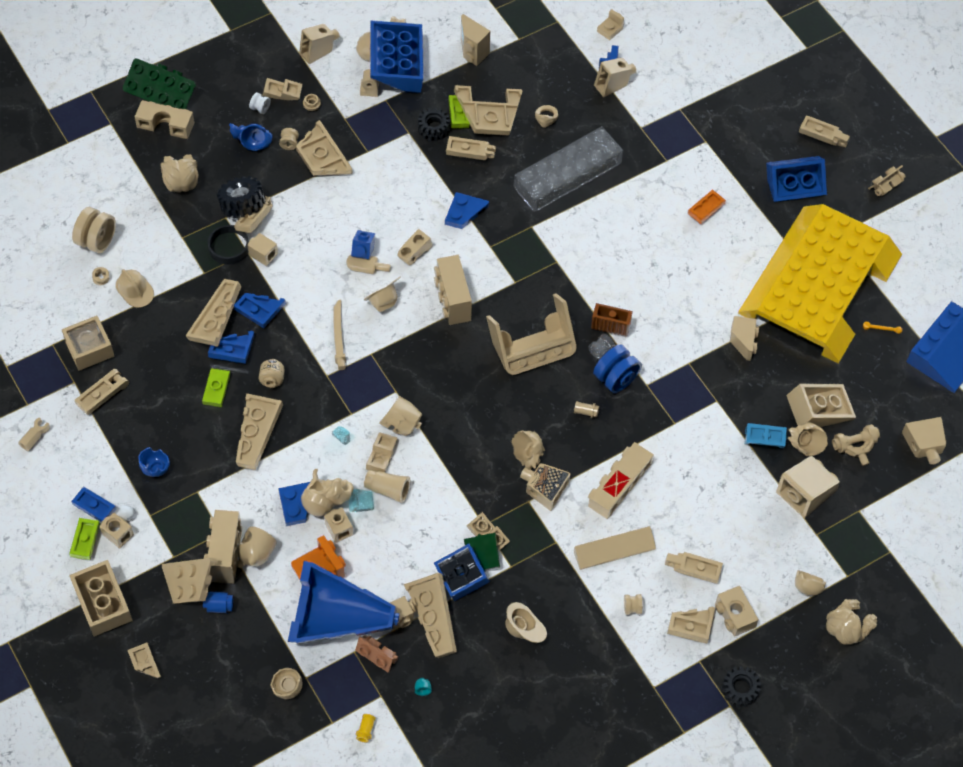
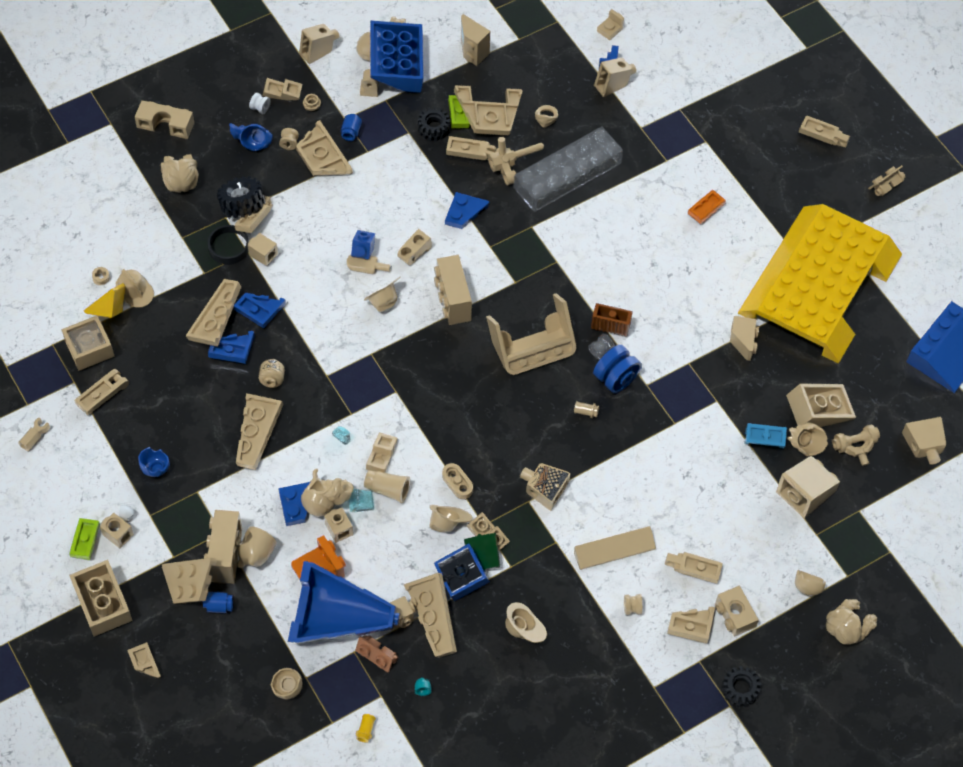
blue plate [71,486,116,523] -> none
tan wheel [72,206,116,254] -> none
dark green bracket [123,58,196,110] -> none
lime plate [202,368,230,407] -> none
tan sword [333,300,346,370] -> none
tan helmet [379,396,422,436] -> none
tan hair [512,430,545,470] -> none
tan brick [588,442,654,519] -> none
blue slope [766,156,827,202] -> none
light orange hinge [863,322,902,334] -> none
none -> yellow slope [83,283,125,318]
none -> blue brick [341,114,362,141]
none -> tan piece [429,504,473,532]
none -> tan plate [442,463,473,499]
none -> tan piece [488,137,544,186]

